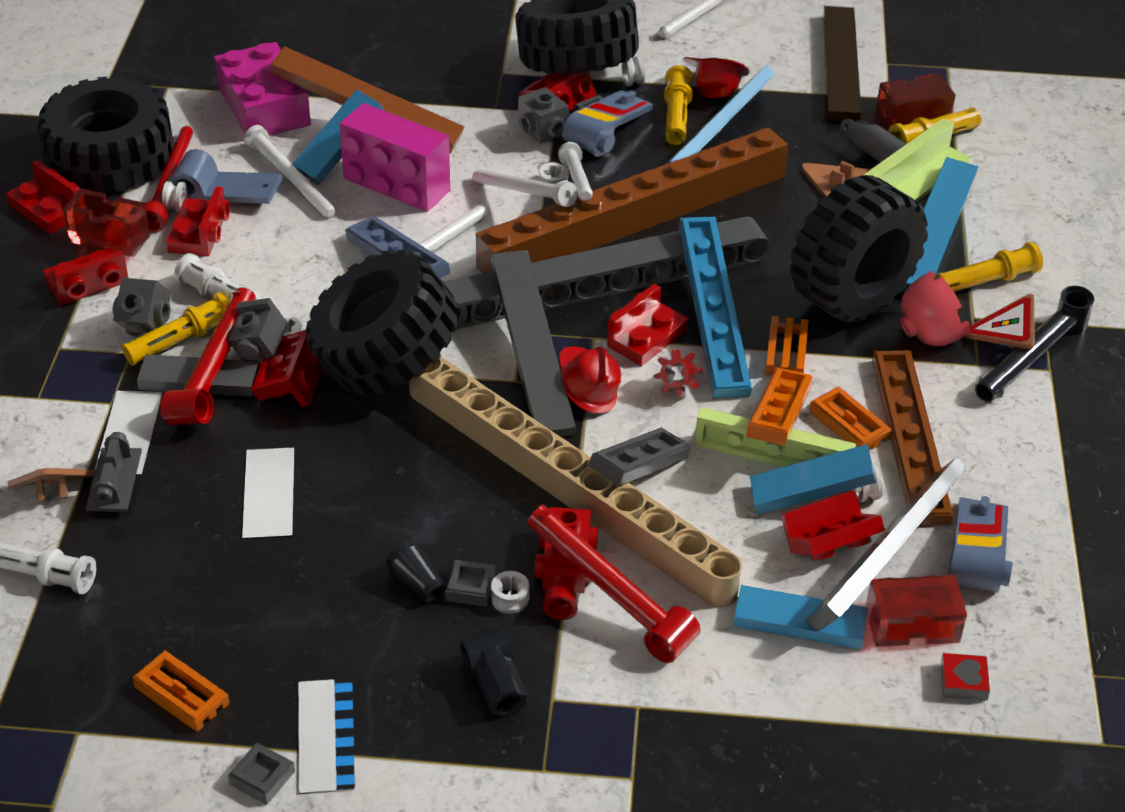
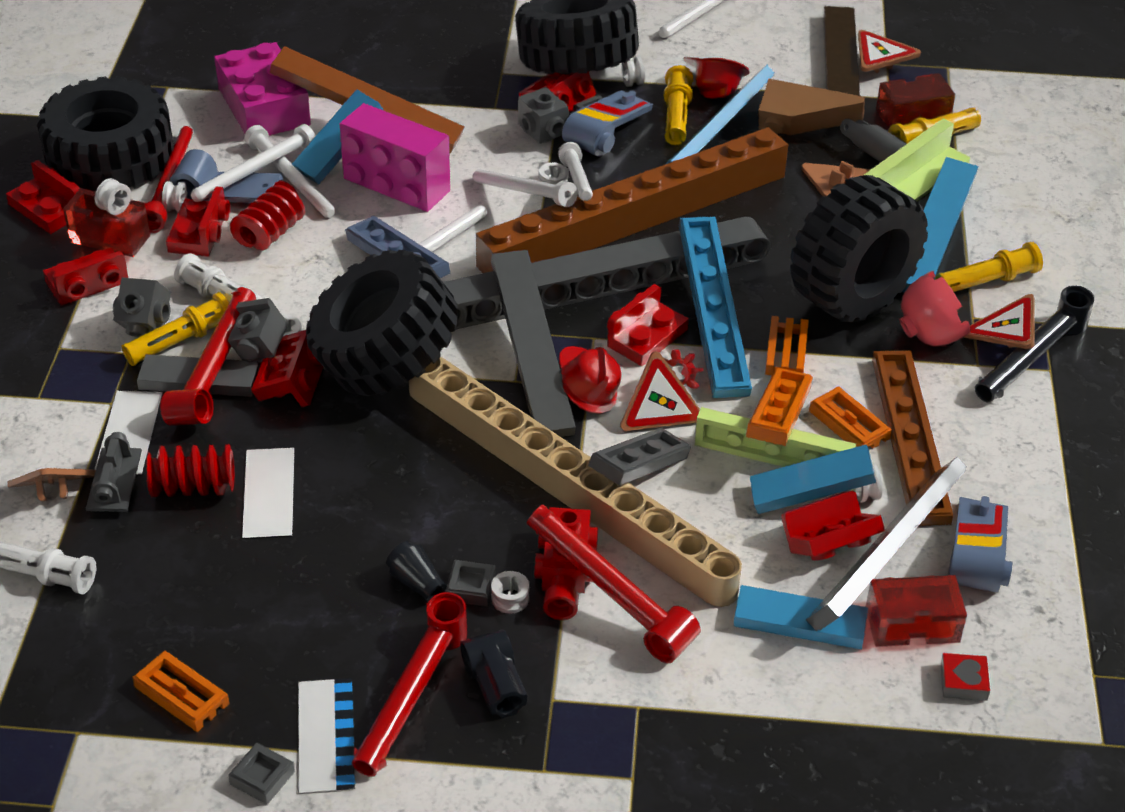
none -> white bush [95,178,131,215]
none -> red piece [147,444,235,497]
none -> white bar [191,124,316,202]
none -> red piece [230,180,305,251]
none -> red piece [352,592,467,777]
none -> piece [620,351,700,431]
none -> medium nougat slope [759,78,865,135]
none -> piece [858,30,921,73]

